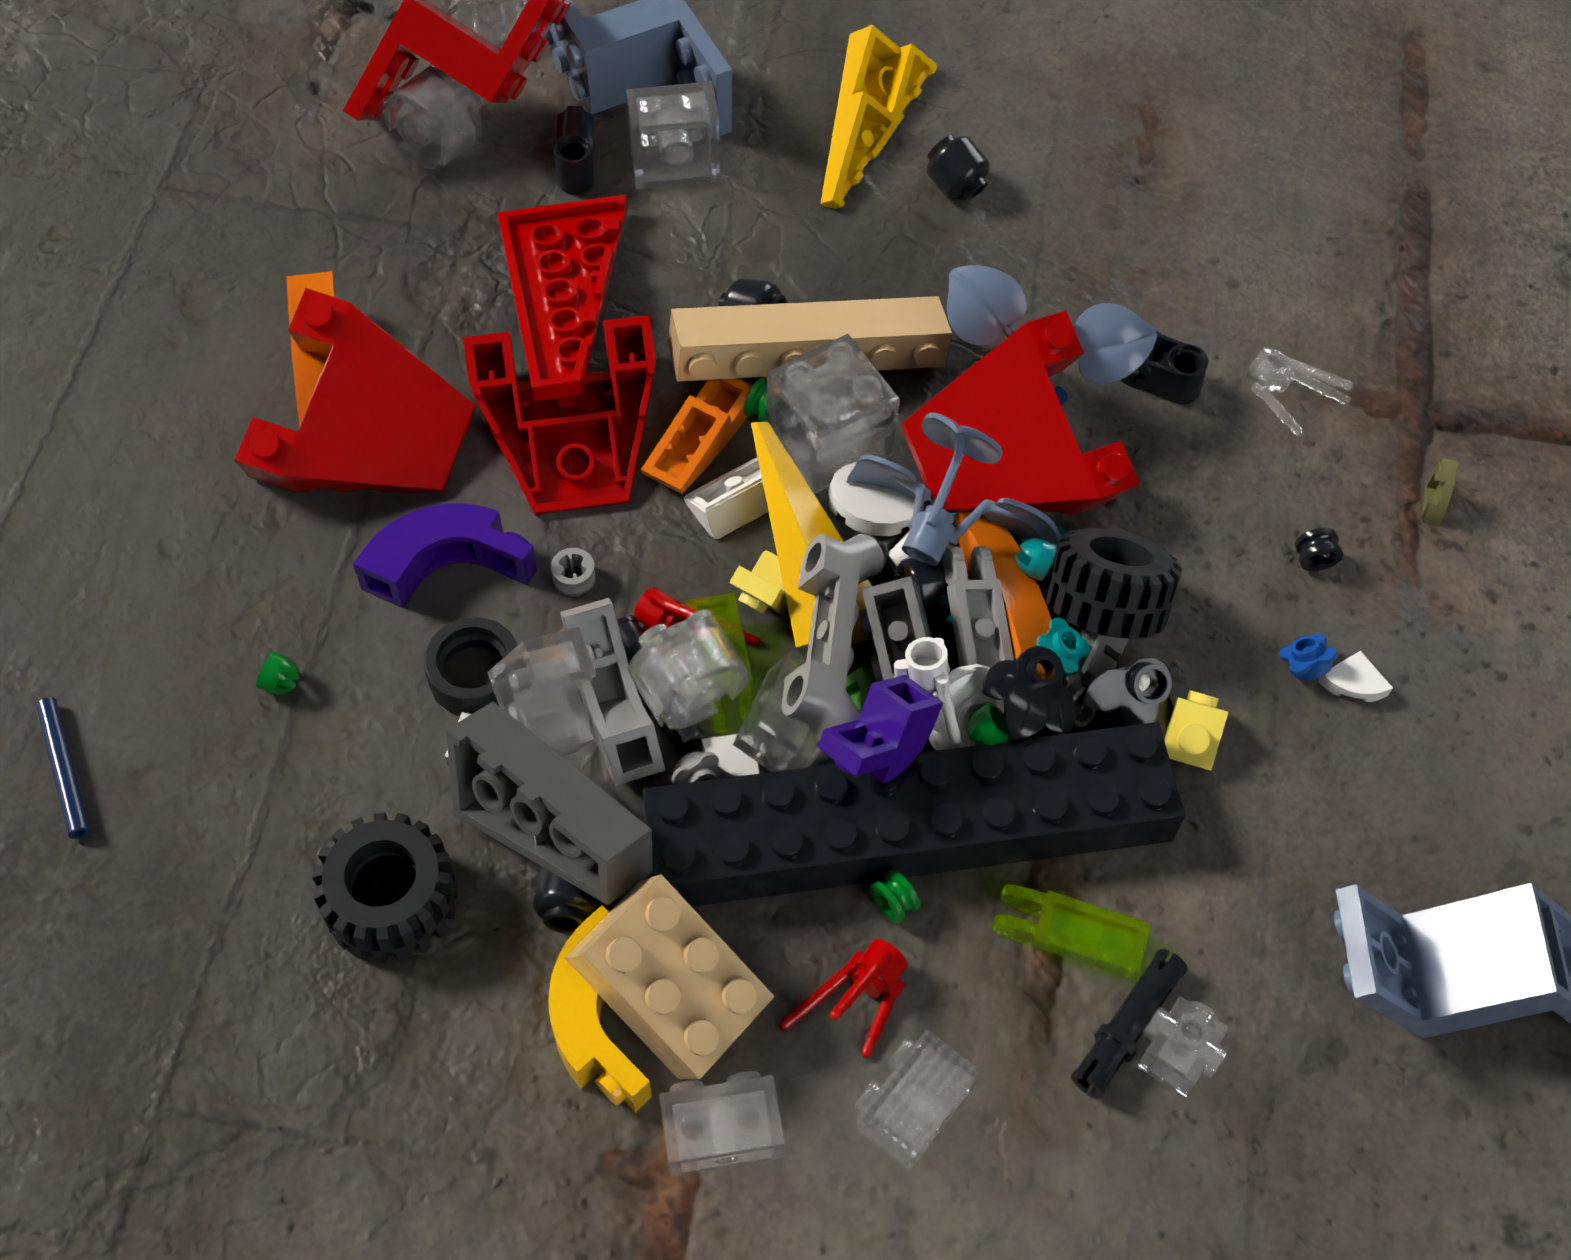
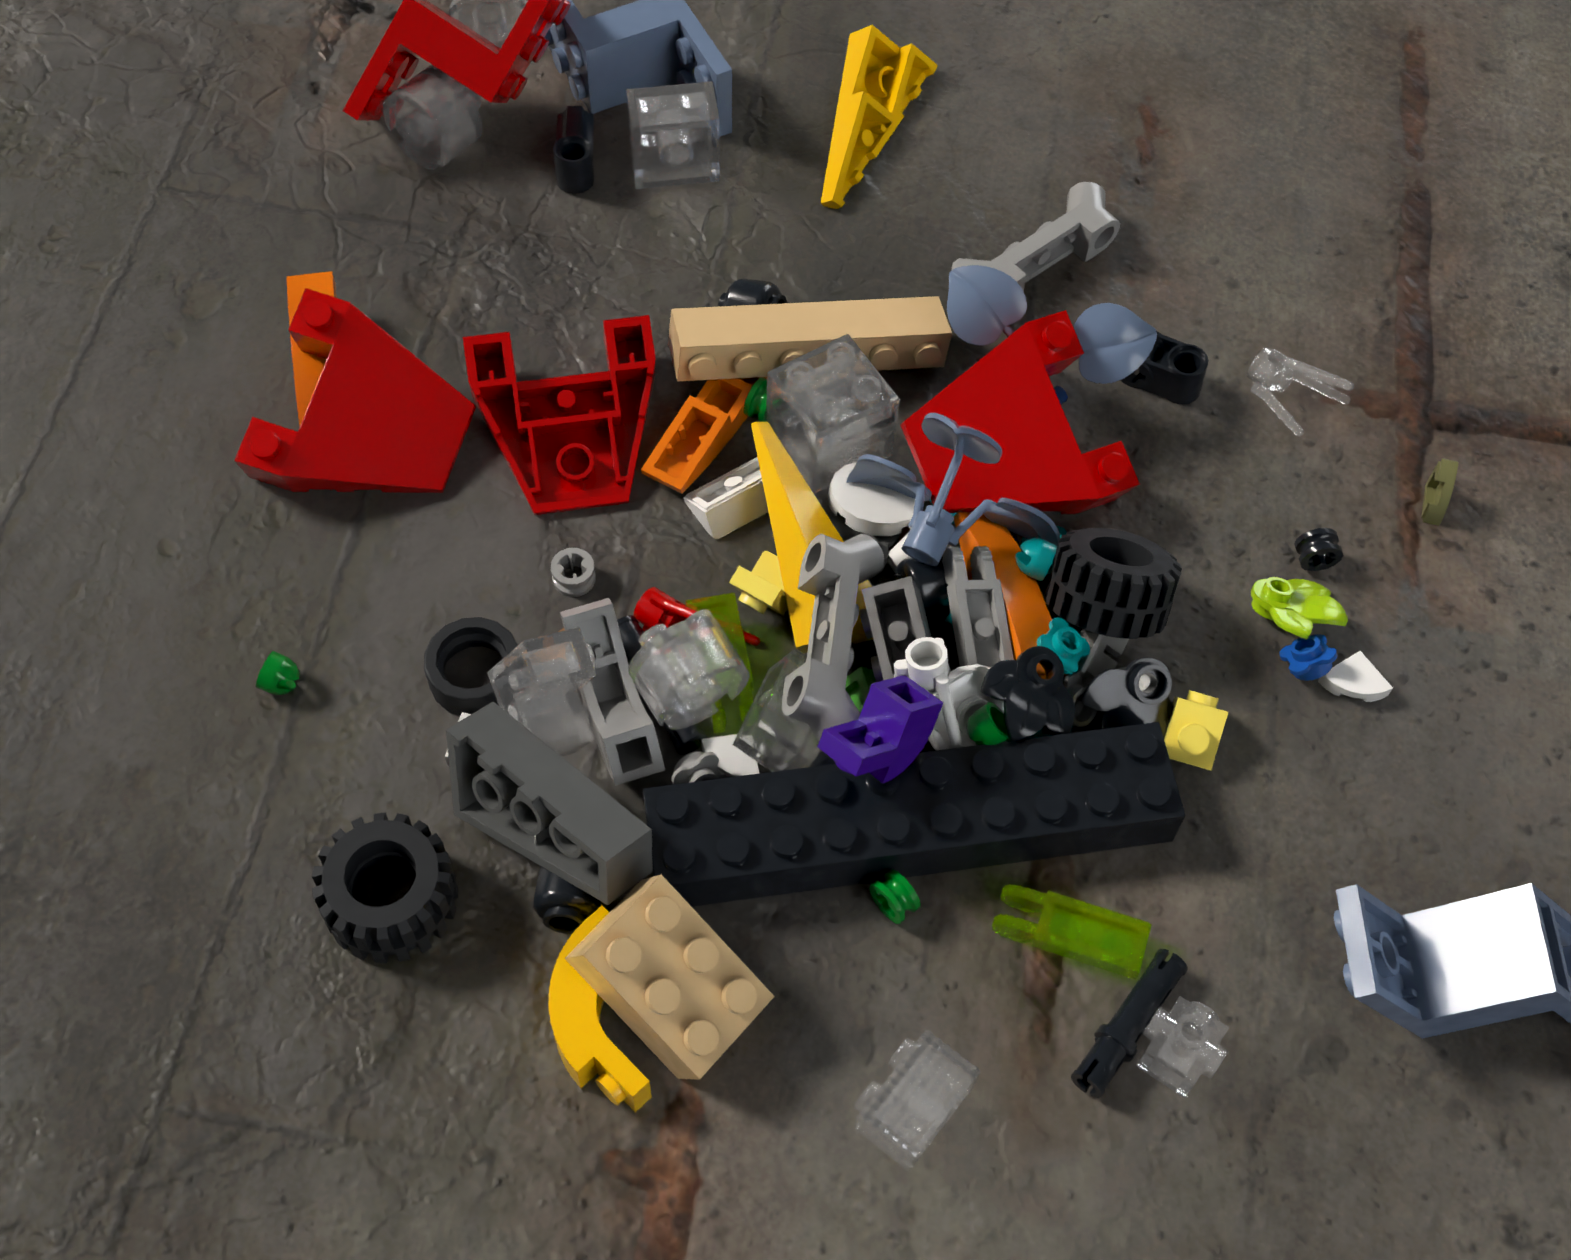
dark blue piece [36,697,90,839] -> none
dark purple arch [353,503,537,608] -> none
red wing [497,194,628,402] -> none
clear brick [659,1071,785,1177] -> none
red plant [779,939,908,1059] -> none
black head [927,135,990,200] -> none
none -> light grey plate [951,182,1120,292]
none -> lime plate [1251,577,1348,639]

